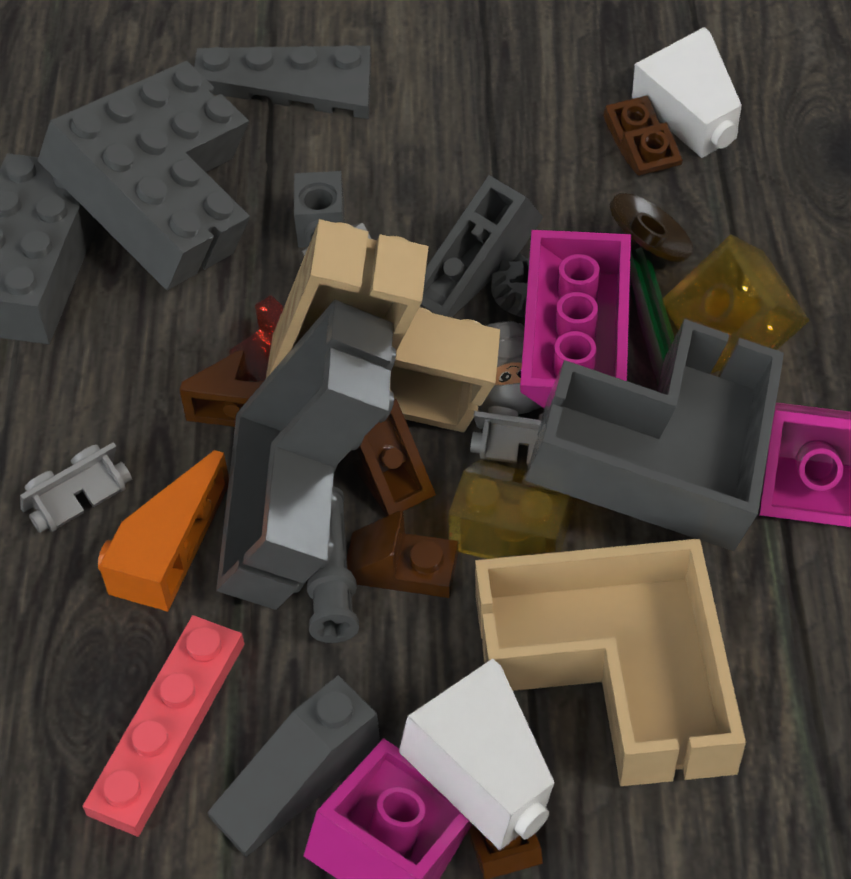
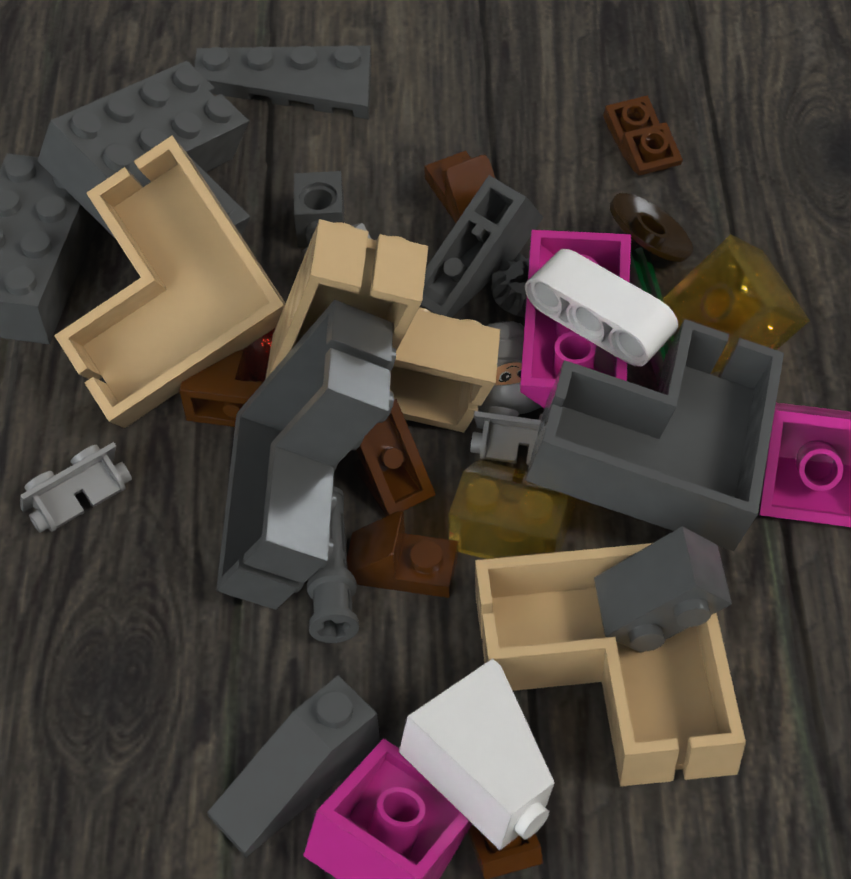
coral plate [83,615,245,837] -> none
orange slope [98,450,229,612] -> none
white slope [632,27,742,158] -> none
none -> tan piece [54,135,285,428]
none -> reddish brown slope [424,150,496,223]
none -> white beam [525,249,678,367]
none -> dark grey brick [594,526,732,653]

